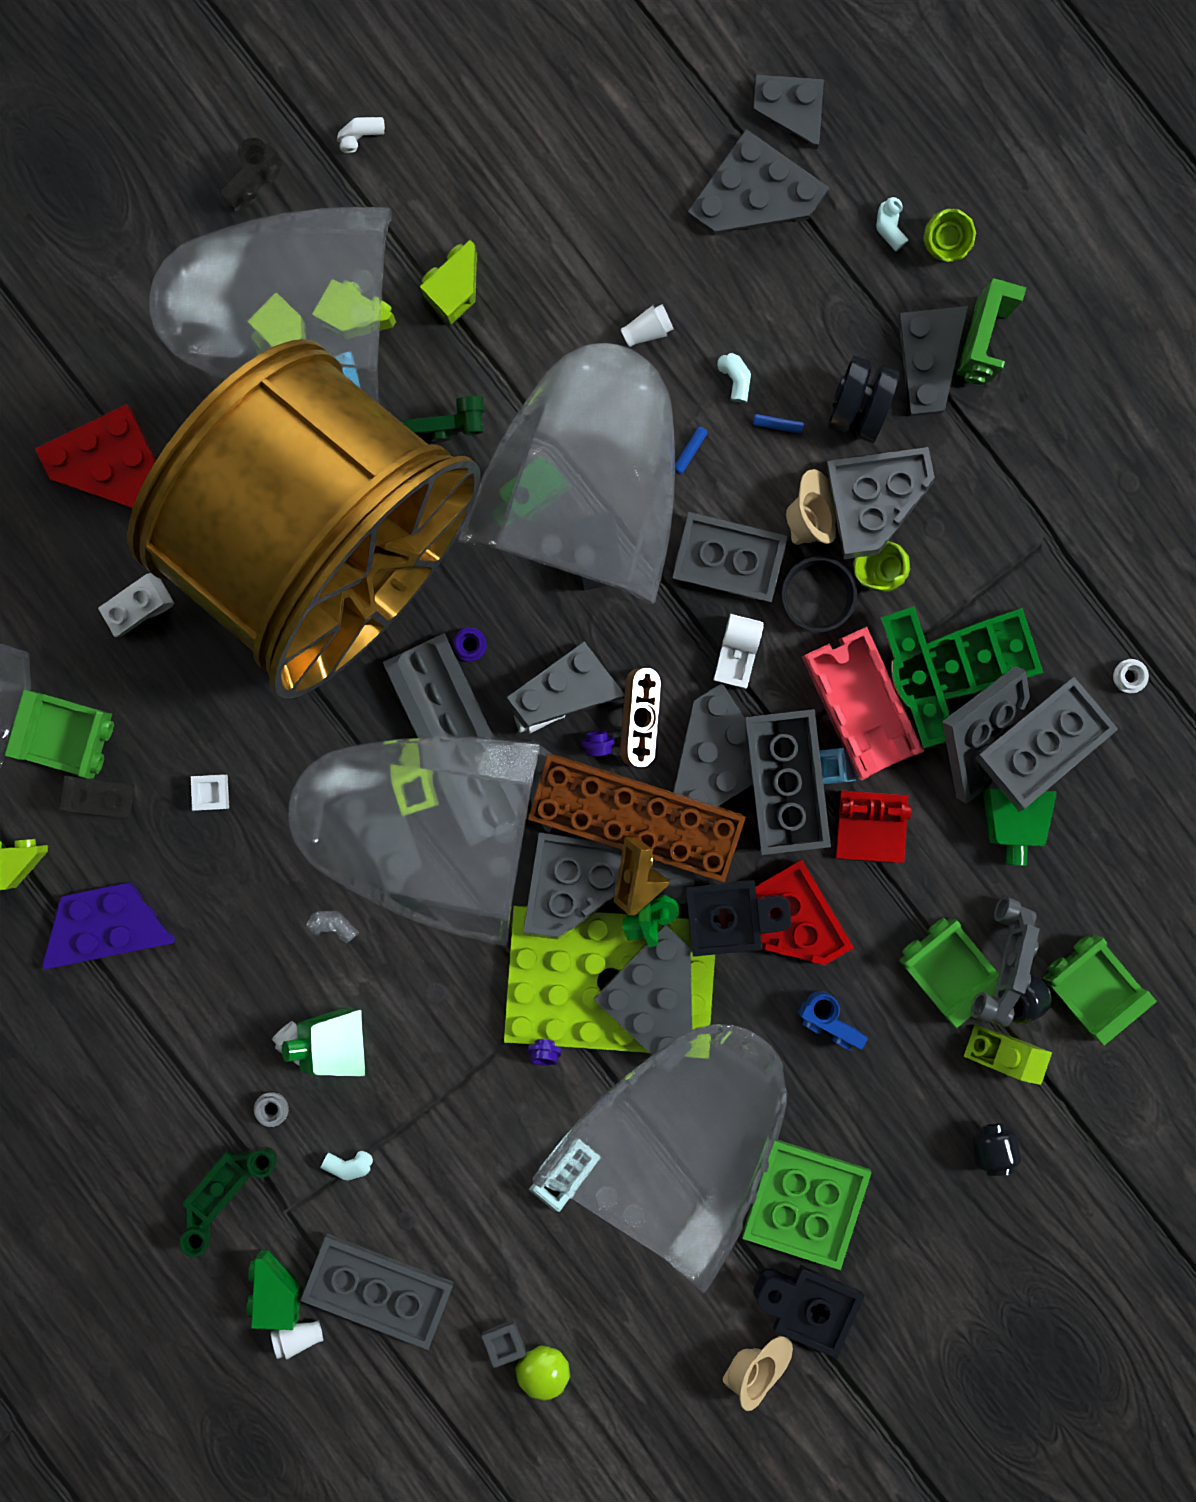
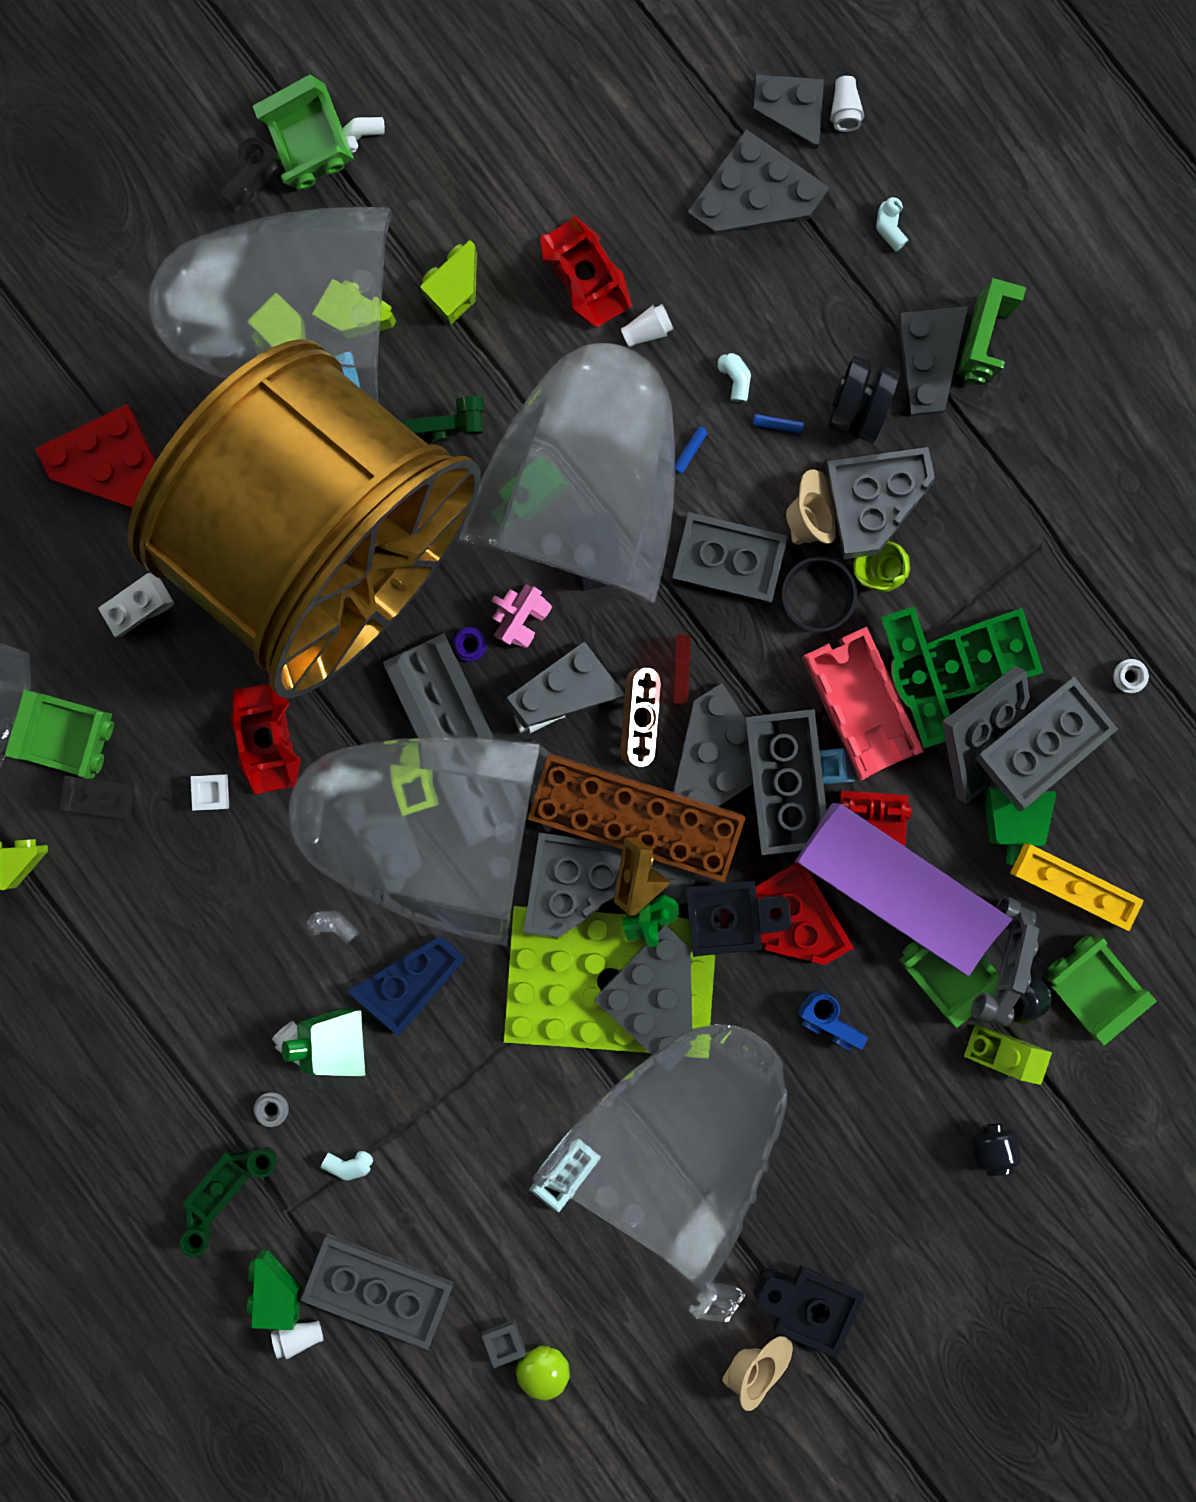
dark purple wing [43,882,175,969] -> none
dark purple plate [527,1039,561,1066] -> none
dark purple plate [580,731,615,756] -> none
white plate [713,614,764,689] -> none
bright green plate [742,1138,872,1270] -> none
lime hair [923,209,976,262] -> none
none -> red piece [230,683,301,795]
none -> bright green panel [253,75,354,189]
none -> dark blue wing [347,935,466,1036]
none -> bright pink hips [491,584,552,648]
none -> red piece [540,216,632,329]
none -> clear red tile [674,634,691,705]
none -> clear tile [688,1281,745,1322]
none -> medium lavender arch [795,803,1013,976]
none -> white cone [830,76,864,132]
none -> yellow plate [1010,843,1144,931]

